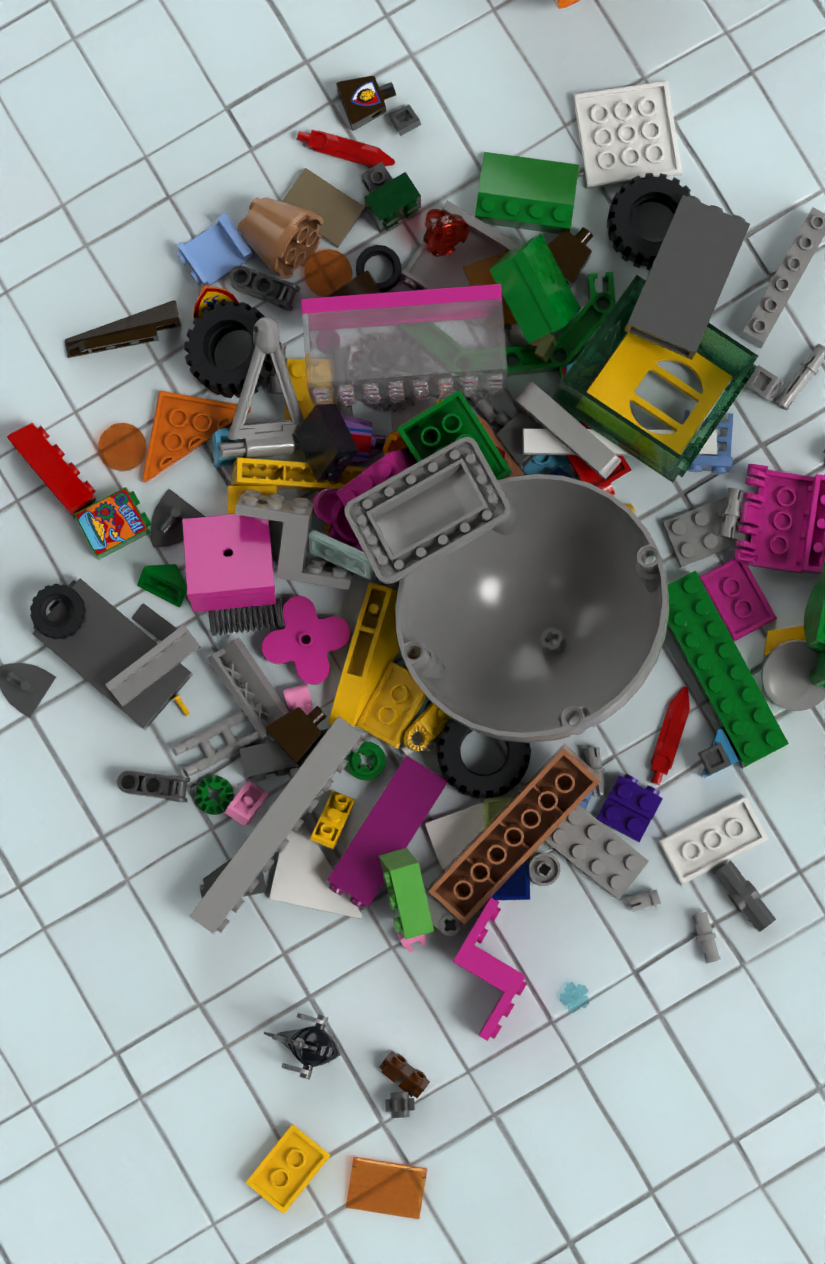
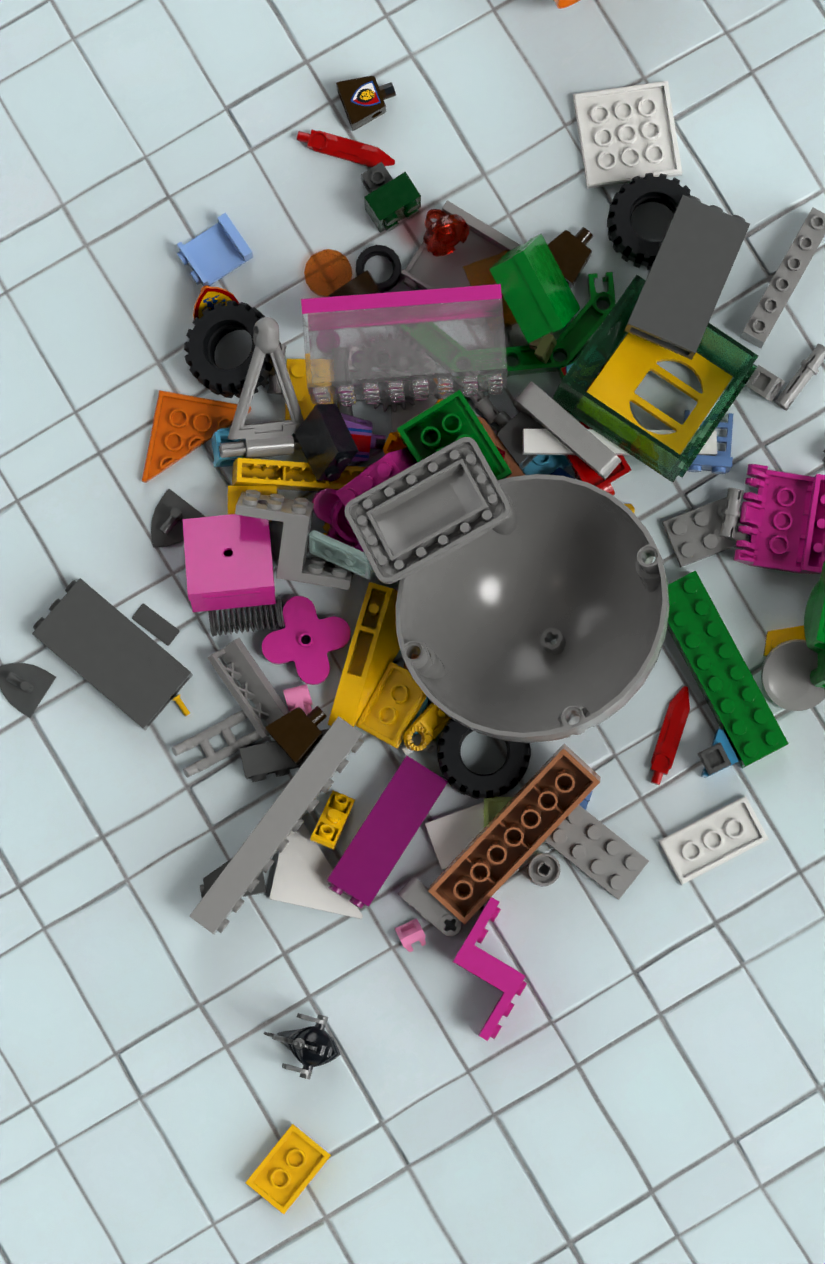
red slope [7,423,96,518] -> none
black tyre [30,584,86,640] -> none
dark brown wedge [65,300,181,358] -> none
brick [74,487,152,560] -> none
clear orange tile [98,423,147,472] -> none
light grey fence [105,625,201,706] -> none
dark grey piece [117,771,190,803] -> none
green slope [137,564,187,608] -> none
green gear [195,775,234,815] -> none
bright pink slope [224,780,269,826] -> none
dark grey piece [230,265,301,311] -> none
medium nougat cone [237,197,324,279] -> none
dark tan tile [282,168,365,248] -> none
clear orange piece [346,1157,427,1219] -> none
green gear [347,741,386,781] -> none
bright green wedge [379,848,434,939] -> none
reddish brown hinge [379,1051,430,1098] -> none
dark grey gear [385,1092,415,1118] -> none
dark grey tile [388,104,421,136] -> none
green slope [475,152,579,234] -> none
clear blue slope [491,861,530,901] -> none
clear light blue plant [559,982,589,1013] -> none
light grey axle [584,747,606,797] -> none
dark purple plate [596,774,663,842] -> none
light grey pin [628,889,661,912] -> none
light grey pin [692,912,721,964] -> none
dark pink tile [699,559,777,642] -> none
dark grey piece [713,860,776,932] -> none

